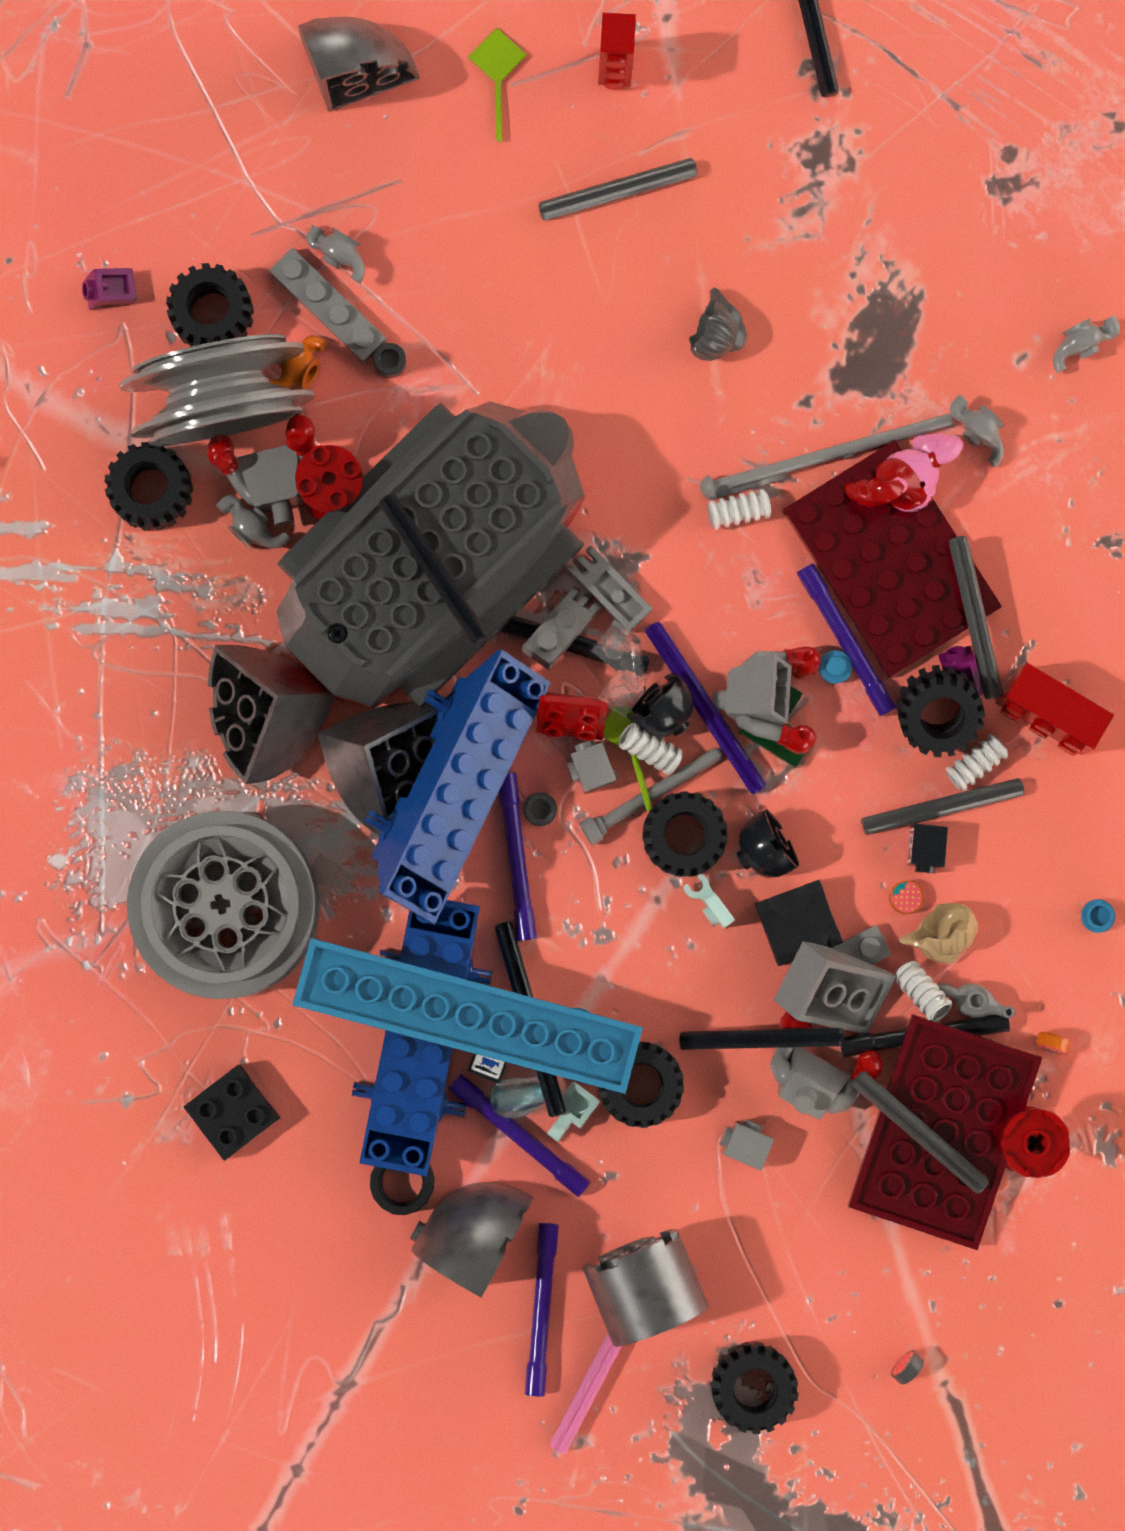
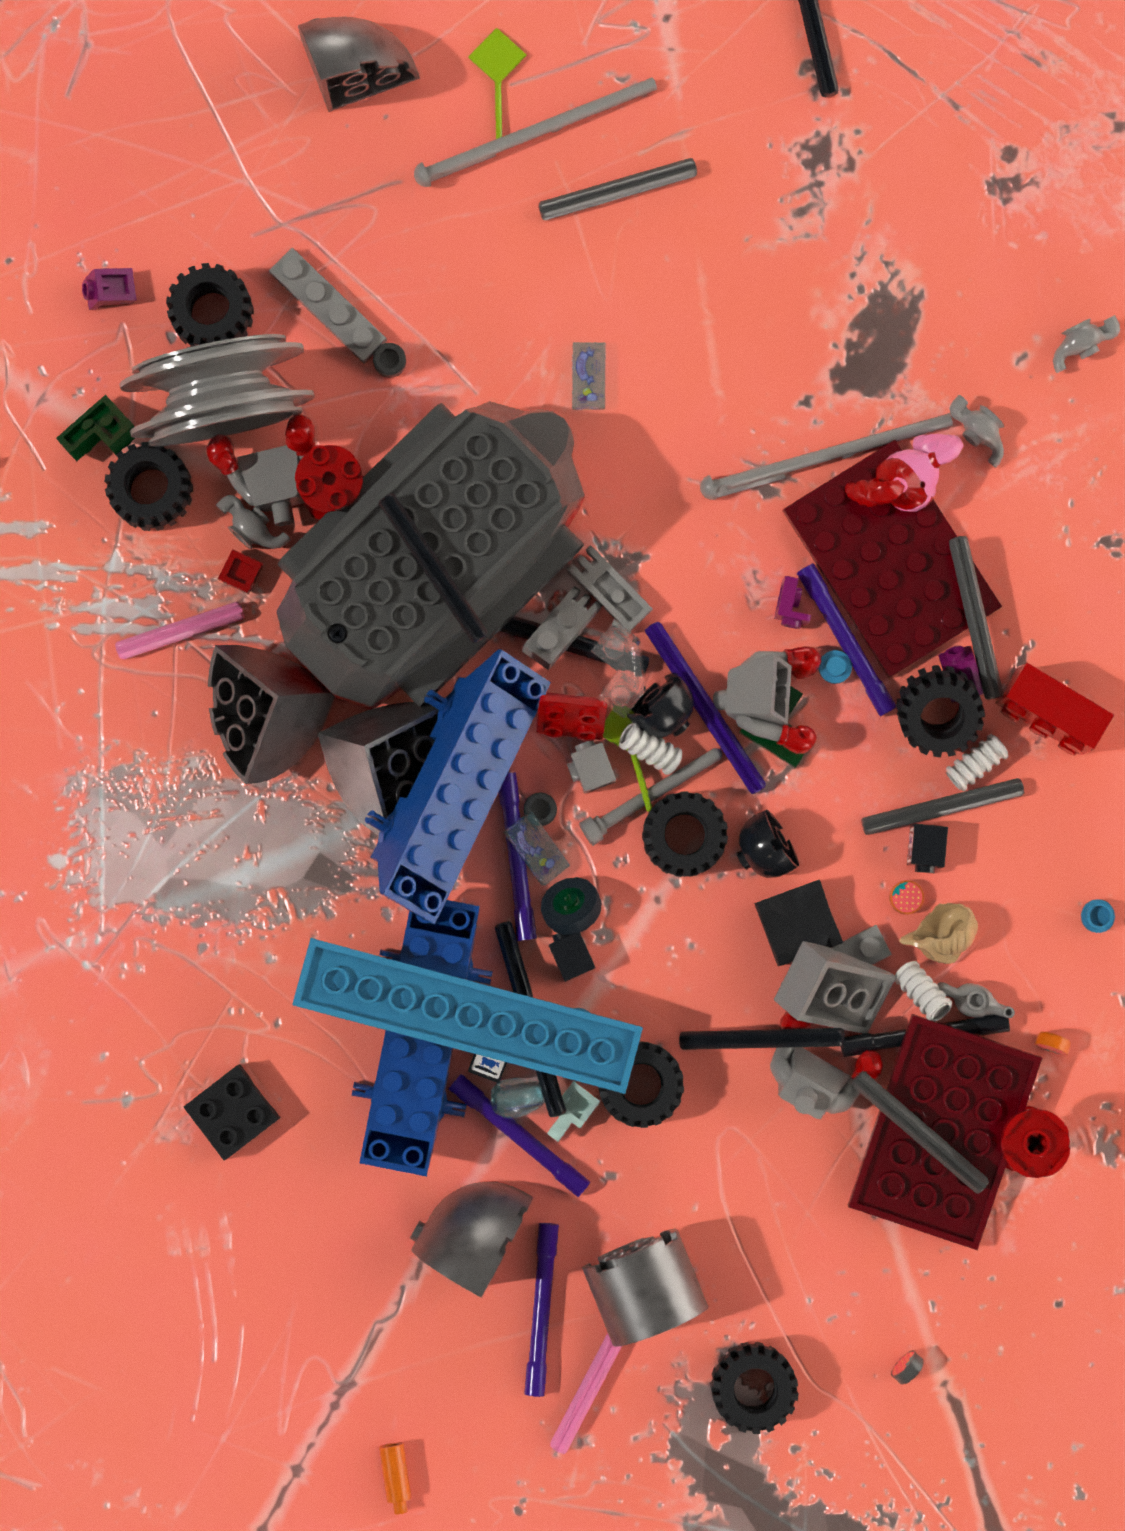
light grey wheel [127,811,319,999] -> none
orange piece [269,335,327,389] -> none
light grey piece [306,224,365,284] -> none
black tyre [370,1165,435,1215] -> none
red brick [598,12,636,90] -> none
light aqua plate [683,874,735,928] -> none
dark grey hair [689,287,747,361] -> none
white piece [707,489,771,530] -> none
light grey brick [719,1119,775,1171] -> none
none -> dark green plate [56,394,135,462]
none -> bright pink axle [115,602,244,660]
none -> red plate [218,549,264,595]
none -> orange cylinder [379,1442,411,1515]
none -> light grey bar [414,77,657,187]
none -> clear light blue tile [503,812,570,886]
none -> black wheel [541,877,602,935]
none -> black brick [548,932,596,982]
none -> clear light blue tile [572,342,606,410]
none -> magenta bracket [774,576,811,629]

